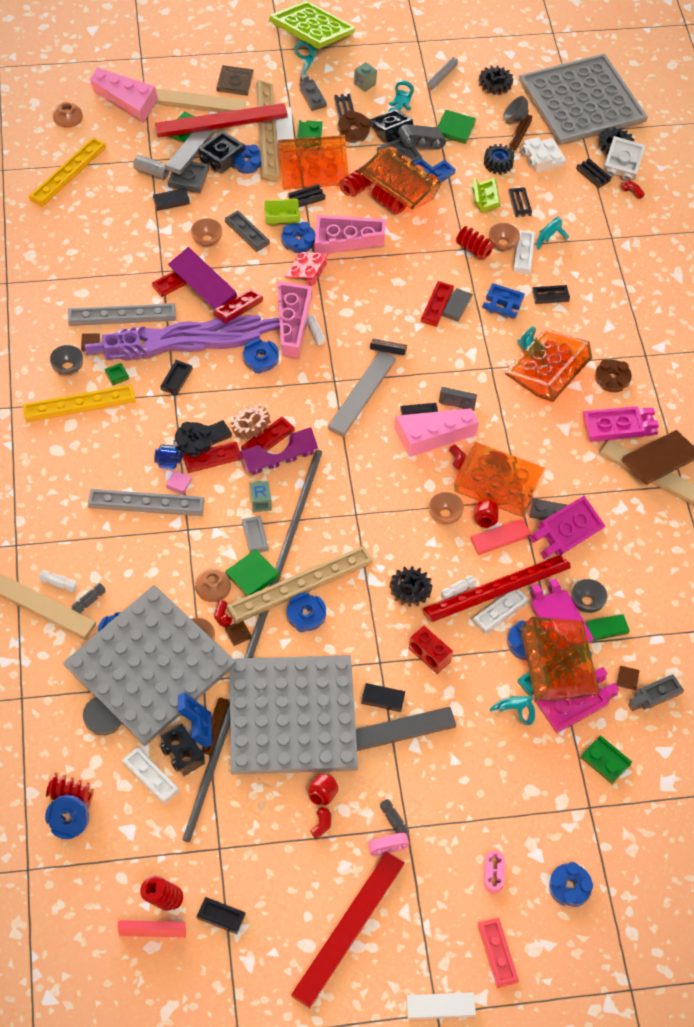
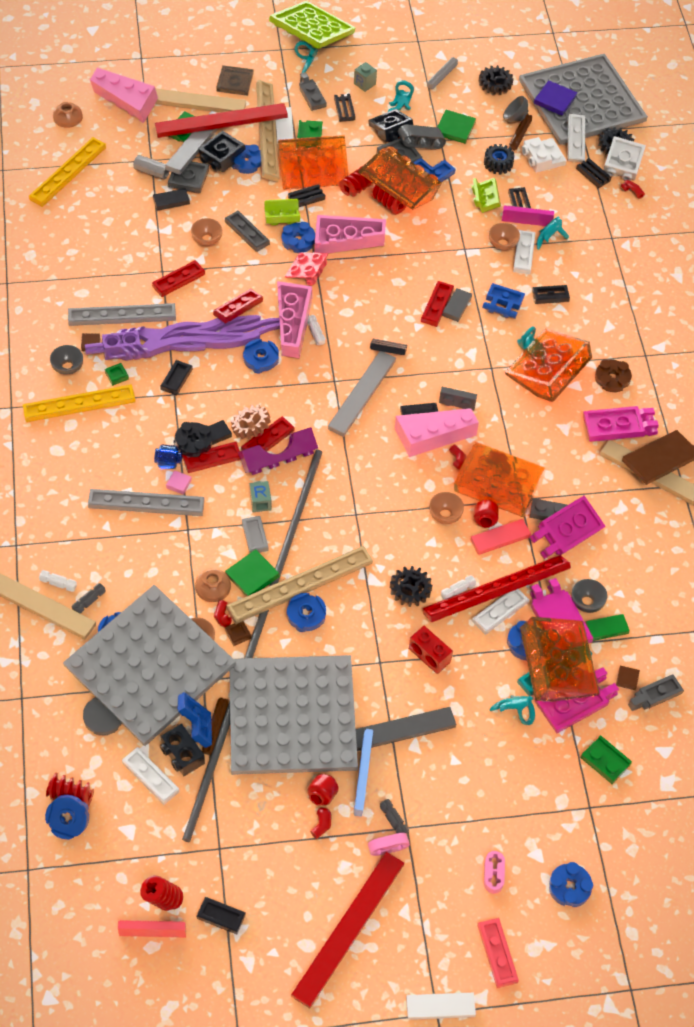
magenta brick [168,247,237,309] -> none
reddish brown plate [337,110,370,143] -> none
black tile [361,683,406,712] -> none
red piece [456,226,495,260] -> none
none -> light blue tile [354,729,373,817]
none -> dark pink tile [501,205,554,226]
none -> dark purple tile [534,80,577,116]
none -> white tile [568,114,585,163]

